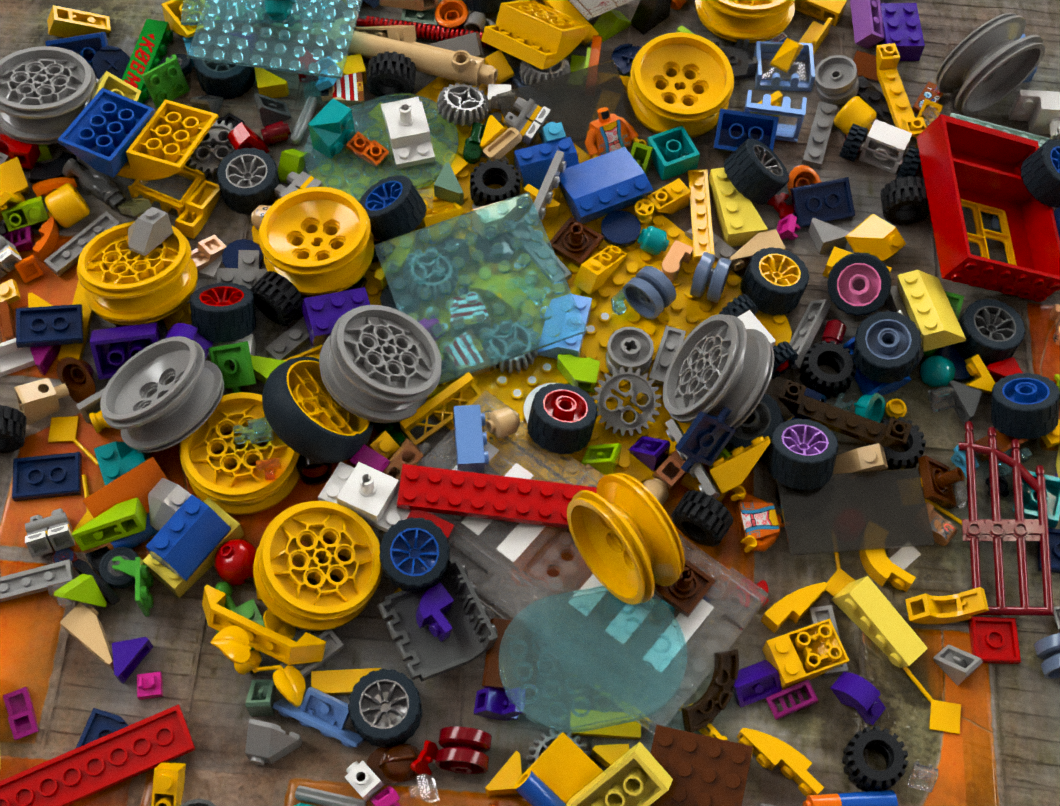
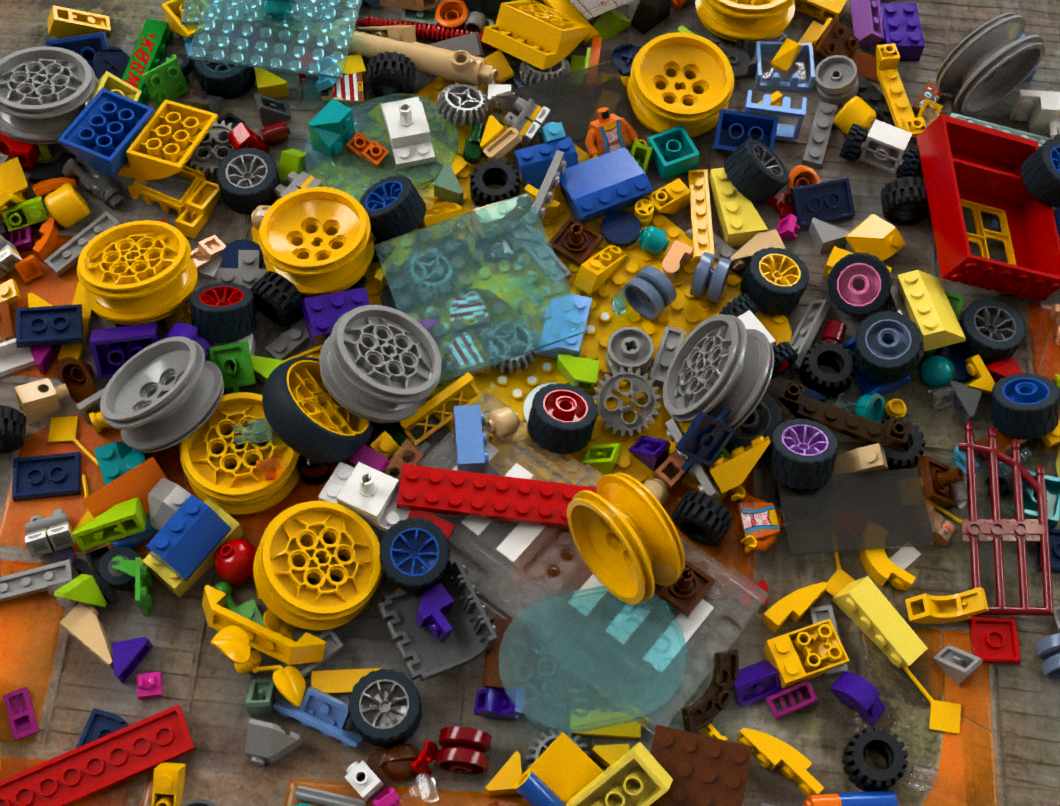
olive plate [117,197,152,217] -> none
light grey slope [128,207,174,256] -> none
light grey axle [290,96,318,145] -> none
none -> reddish brown plate [814,19,861,59]

